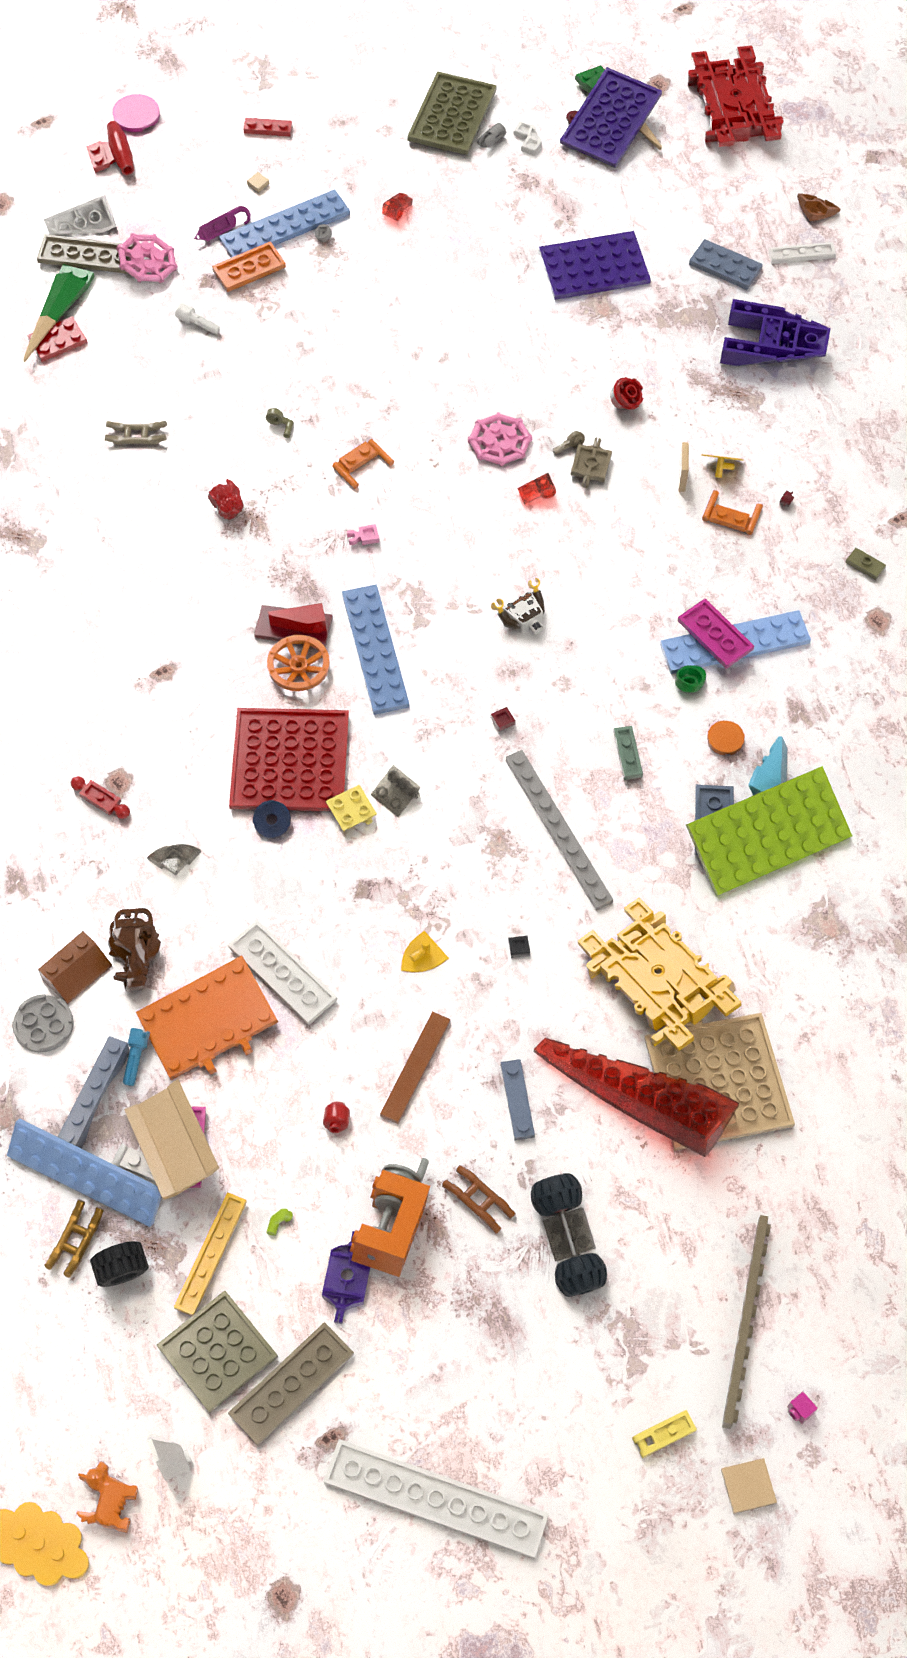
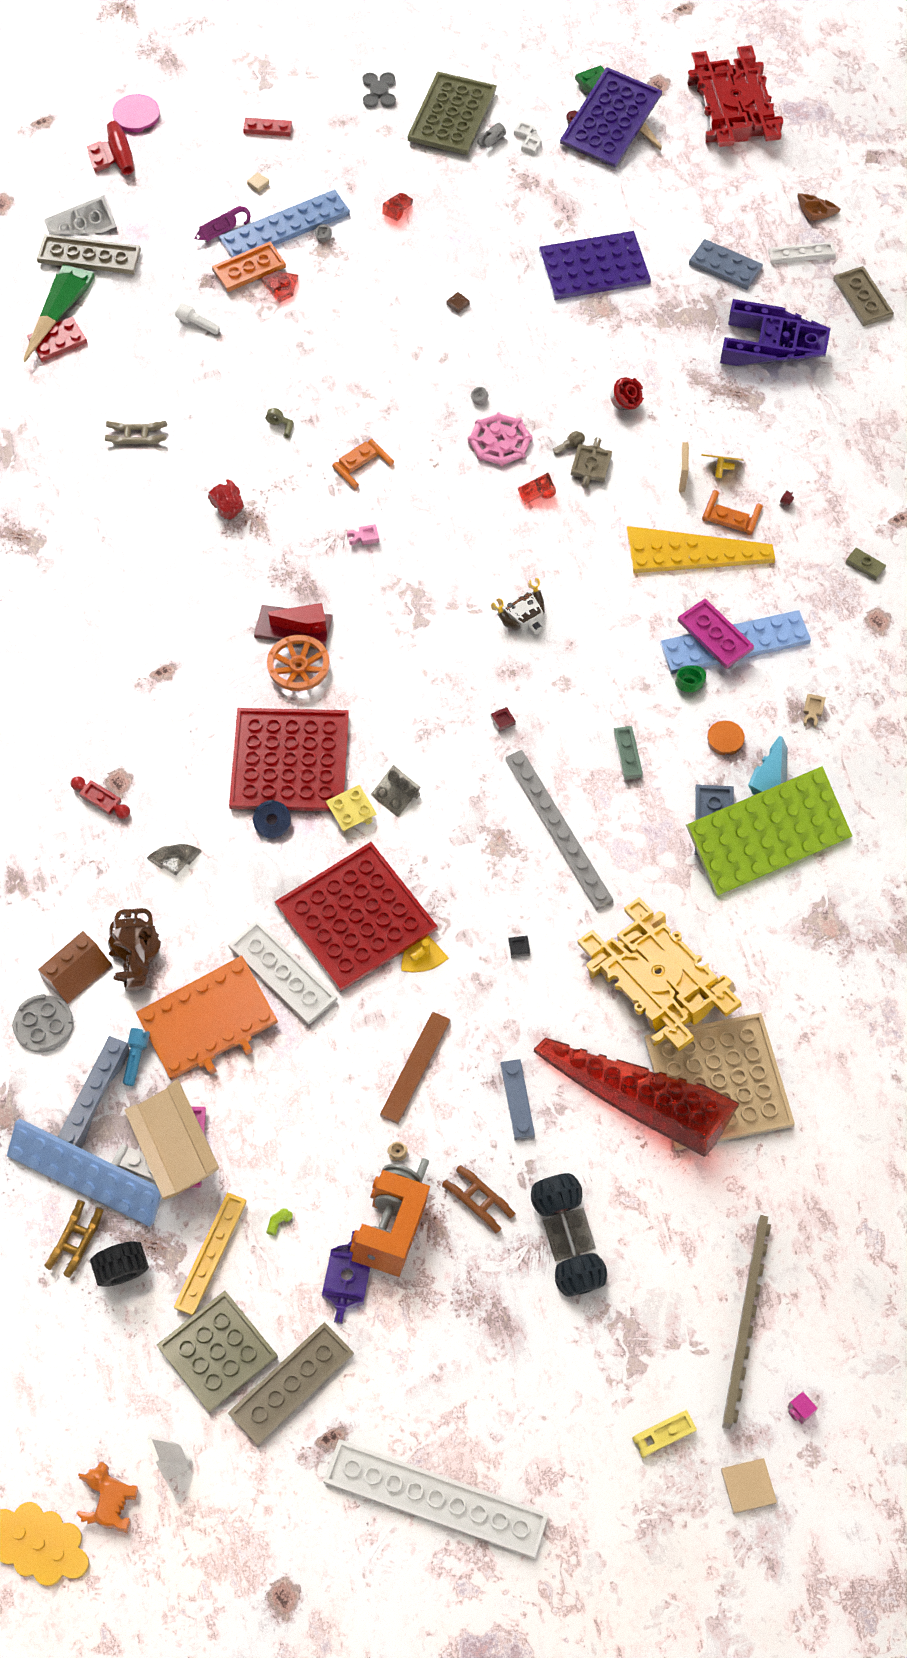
bright pink plate [117,233,178,283] -> none
red head [323,1101,350,1133] -> none
medium blue plate [342,584,410,715] -> none
none -> clear red plate [262,271,299,303]
none -> red plate [274,842,438,992]
none -> piece [362,72,396,107]
none -> tan plate [387,1141,408,1161]
none -> reddish brown tile [446,292,470,313]
none -> light grey tile [471,387,489,405]
none -> yellow wing [626,526,775,573]
none -> tan plate [803,693,826,728]
none -> dark tan tile [833,266,894,326]

